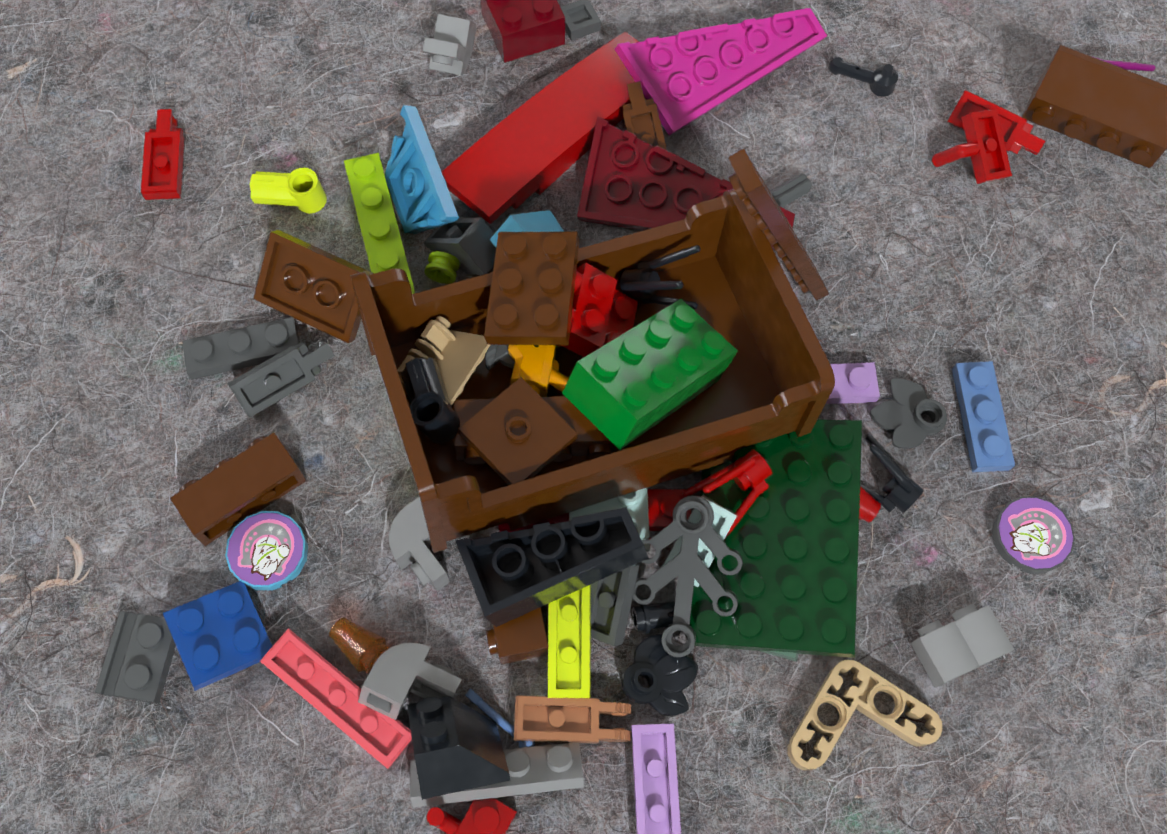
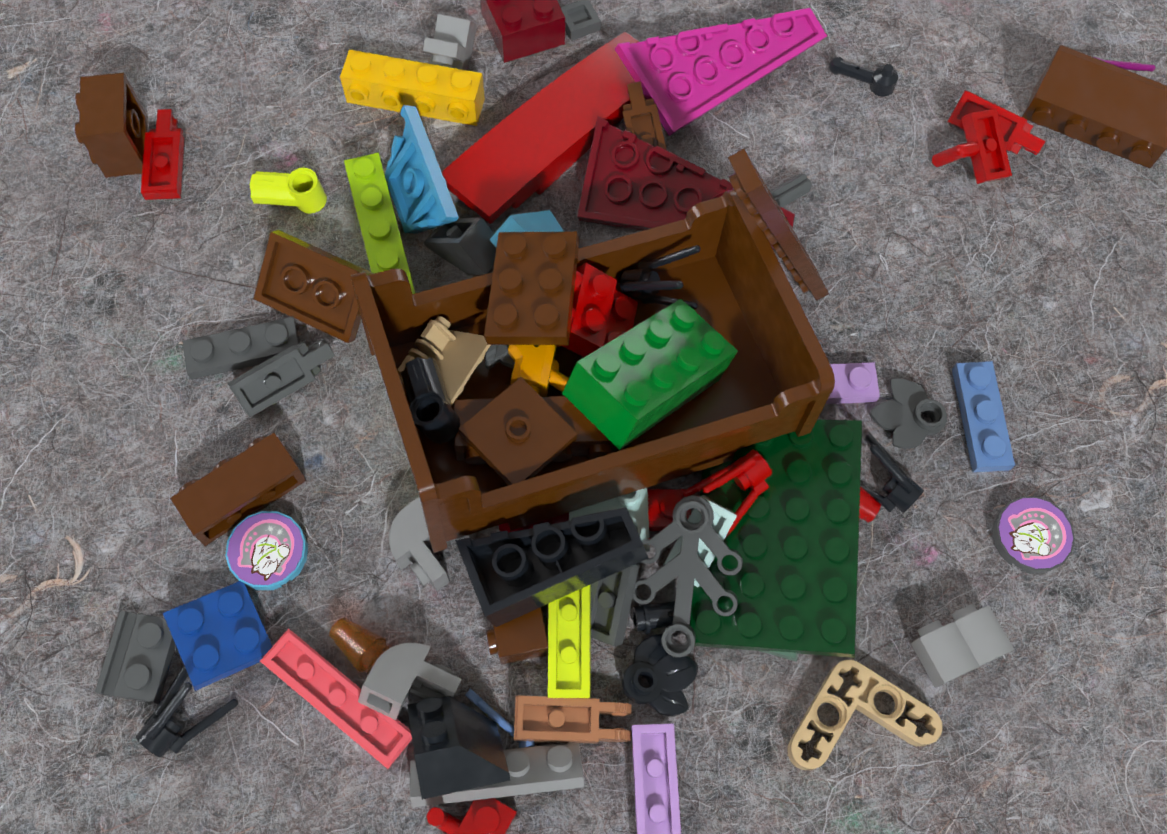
lime bush [424,251,460,284] -> none
none -> reddish brown brick [75,73,148,178]
none -> black plant [136,665,238,757]
none -> yellow brick [340,49,485,126]

